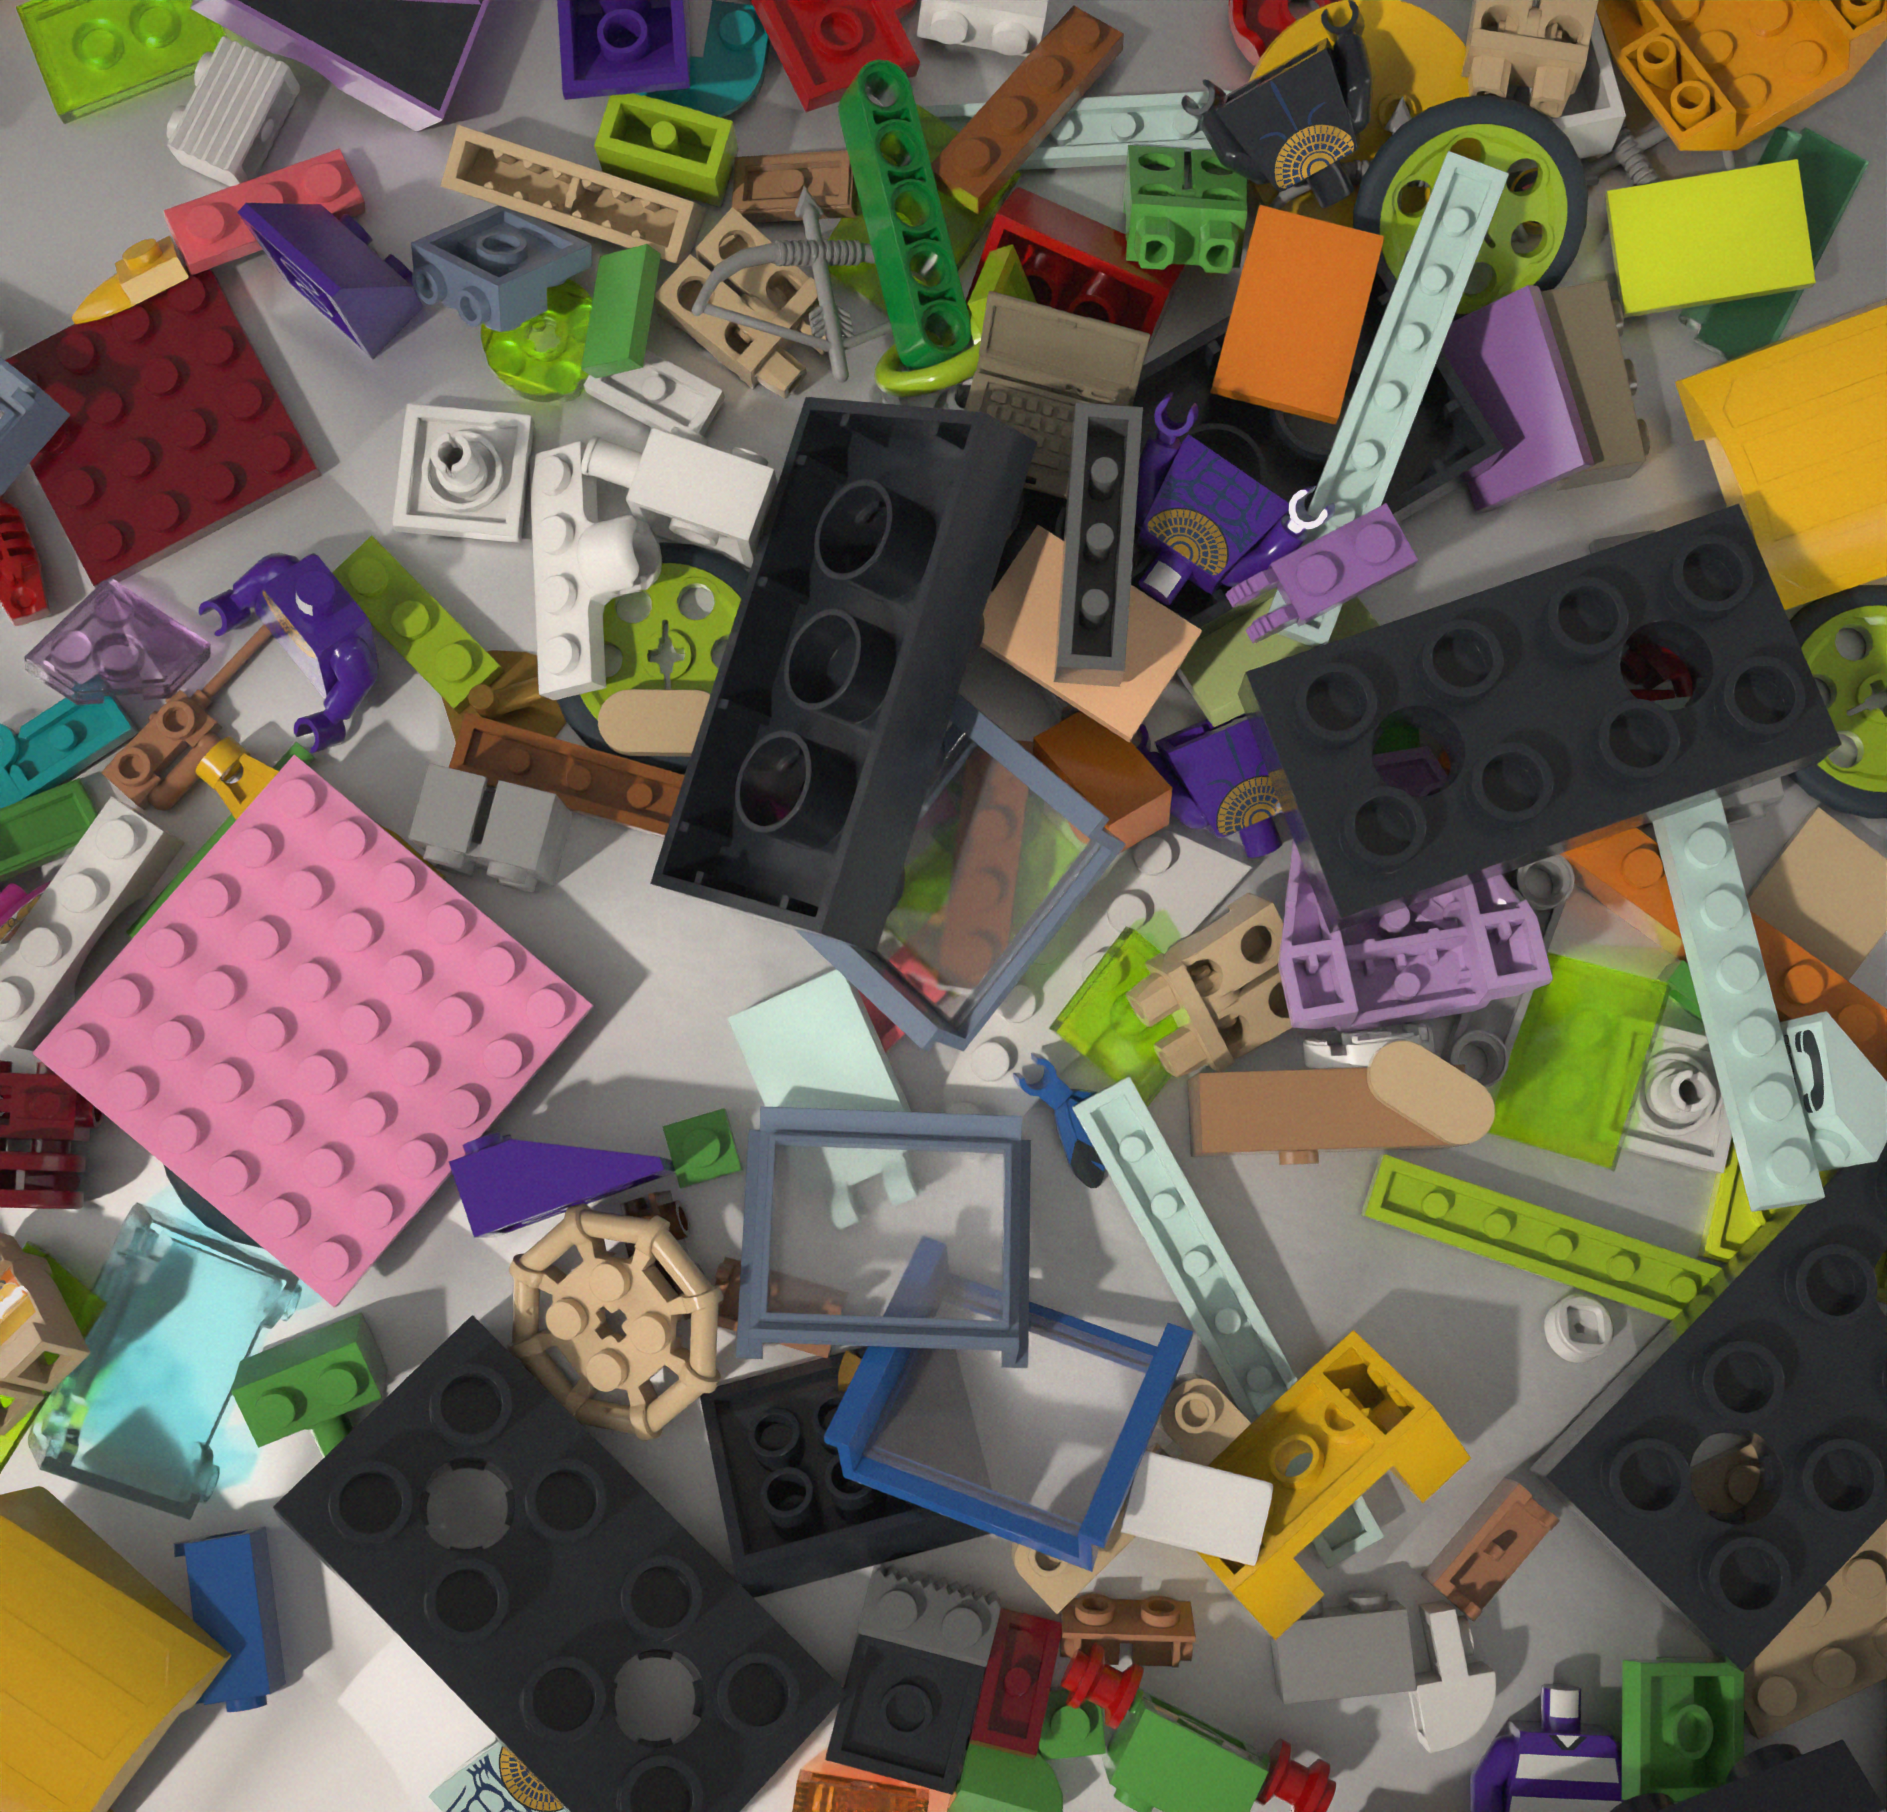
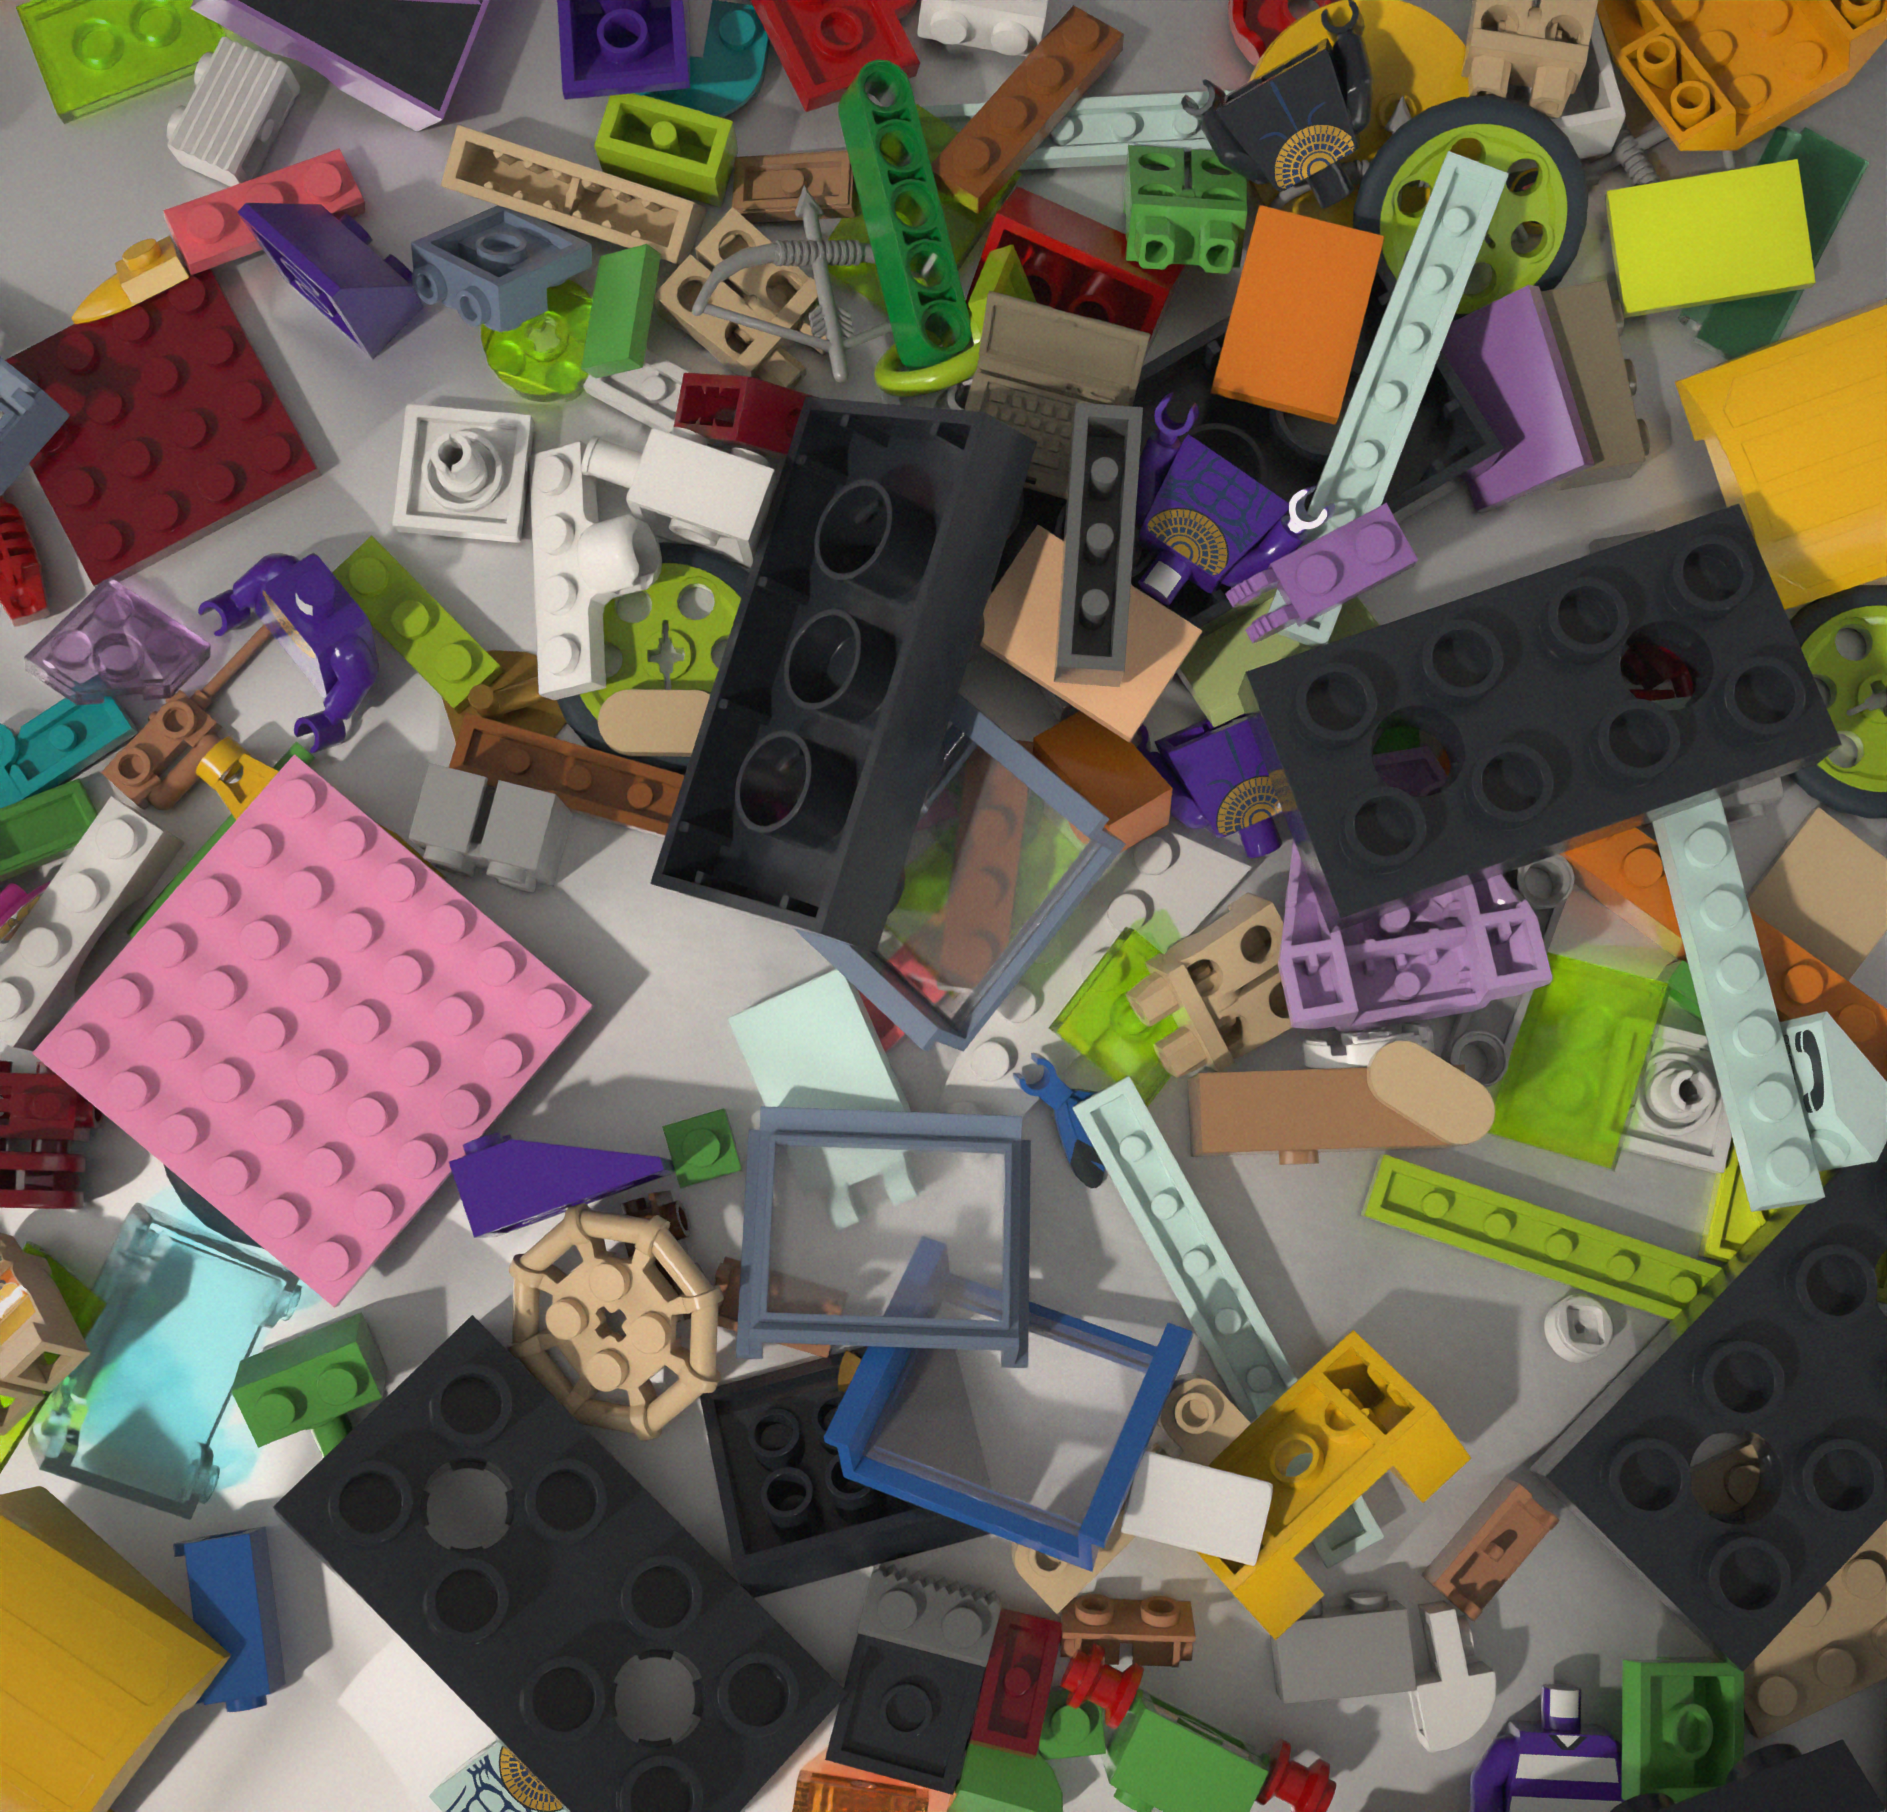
none -> dark red torso [673,373,819,459]

